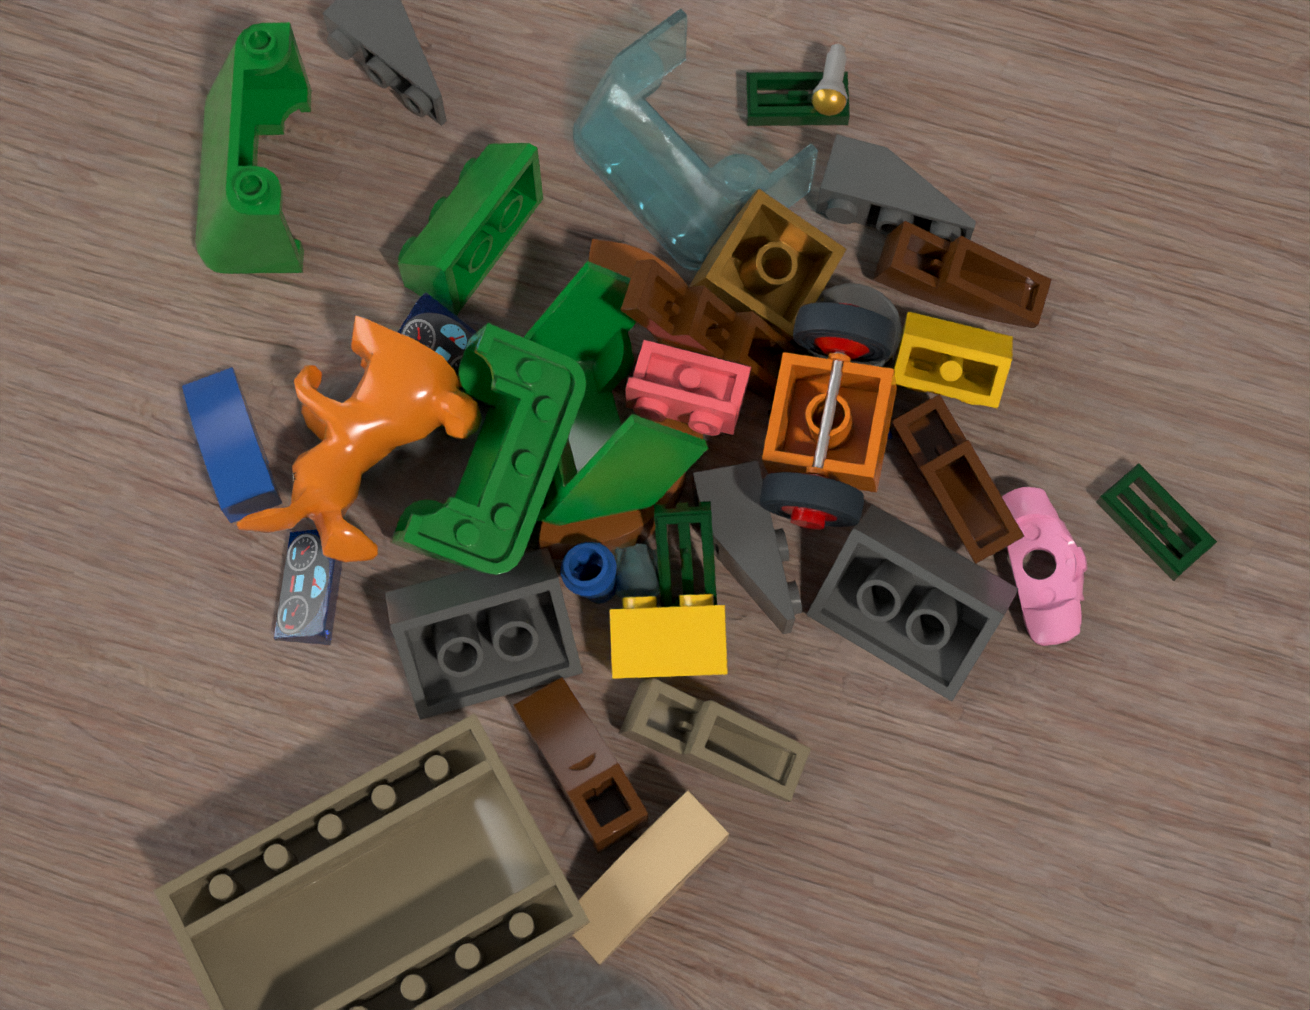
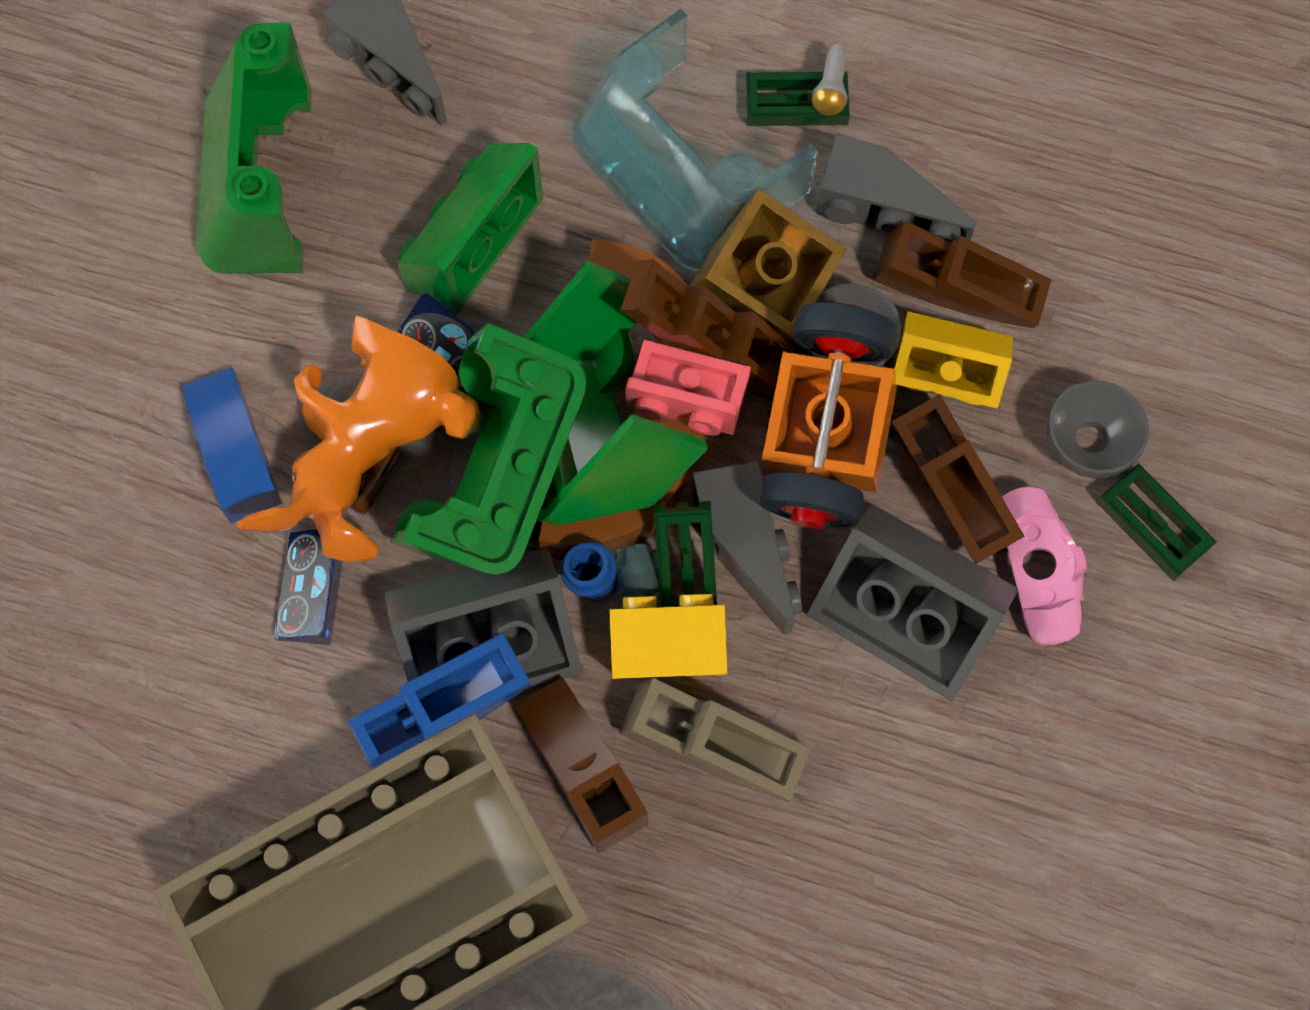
tan slope [572,791,729,965] -> none
none -> blue slope [348,633,531,769]
none -> reddish brown pin [350,447,401,515]
none -> dark grey piece [1047,381,1149,479]

